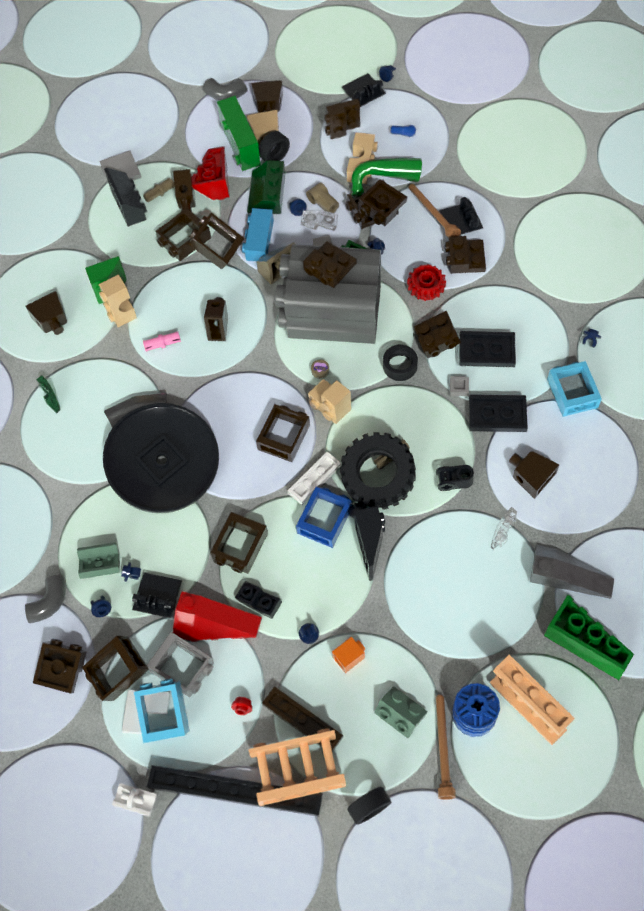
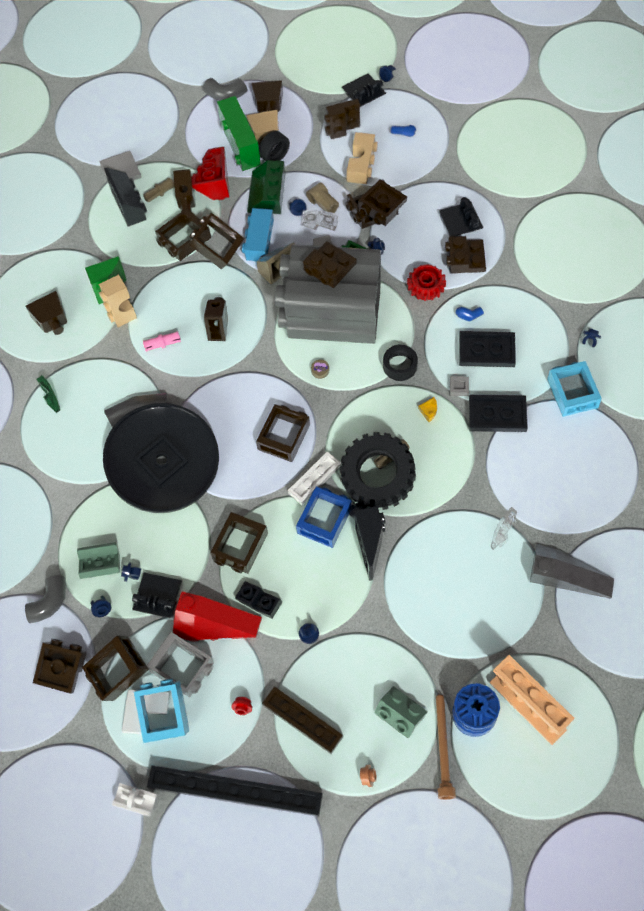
light nougat fence [248,728,346,806] -> none
tan brick [308,379,351,424] -> none
orange brick [332,636,365,674] -> none
black tyre [347,786,392,825] -> none
green animal [351,158,422,196] -> none
medium nougat piece [409,184,461,238] -> none
dark brown plate [414,310,461,358] -> none
black piece [436,465,474,491] -> none
dark brown torso [509,451,559,499] -> none
green wedge [544,595,634,680] -> none
none -> nougat plate [360,764,377,787]
none -> yellow tile [418,397,437,422]
none -> blue arm [456,307,484,322]

